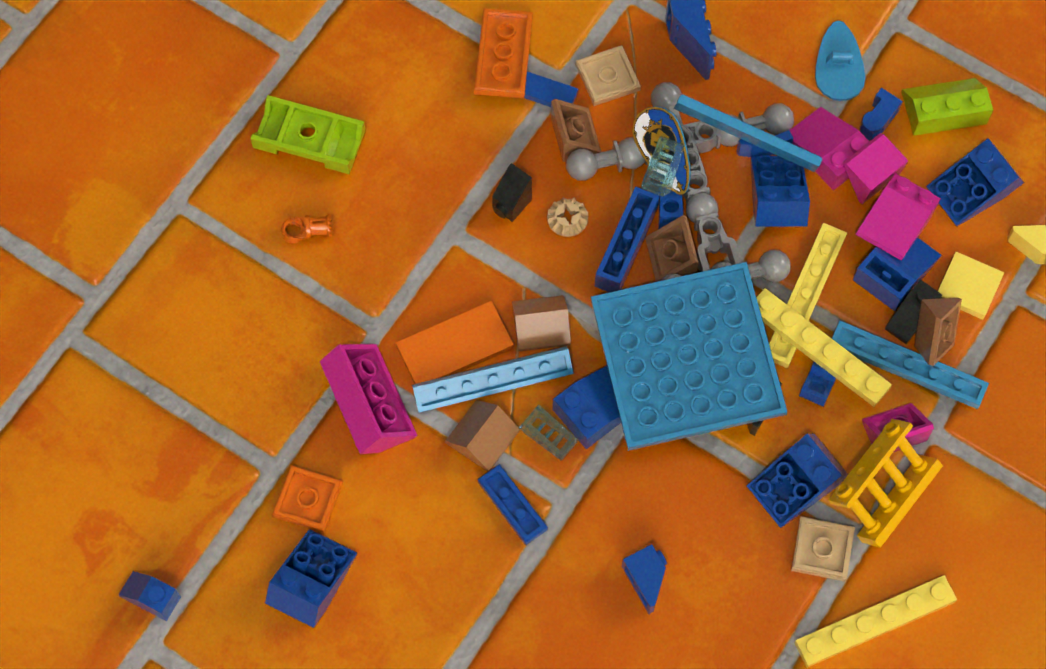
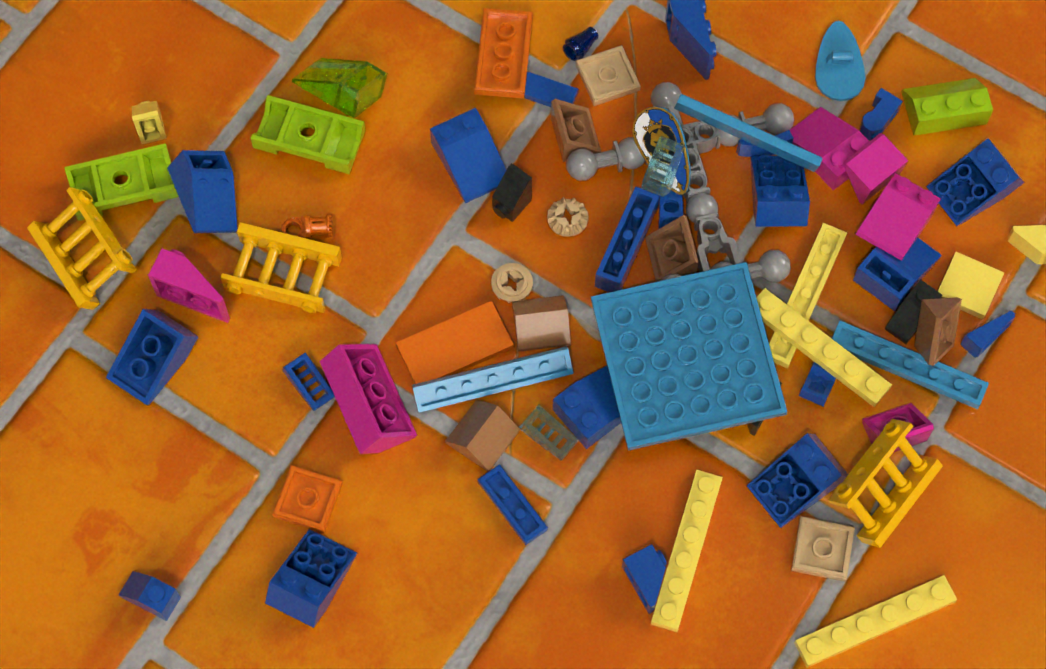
none -> yellow fence [27,187,137,310]
none -> lime piece [64,143,179,221]
none -> blue slope [106,309,199,405]
none -> light yellow slope [132,101,167,144]
none -> dark pink slope [148,248,230,323]
none -> blue slope [167,150,238,233]
none -> yellow fence [221,222,342,313]
none -> blue slope [282,353,335,411]
none -> clear neon green slope [292,58,388,118]
none -> blue slope [430,108,506,204]
none -> tan gear [491,263,533,303]
none -> clear blue cone [563,27,599,61]
none -> light yellow plate [651,470,723,632]
none -> blue slope [961,310,1015,358]

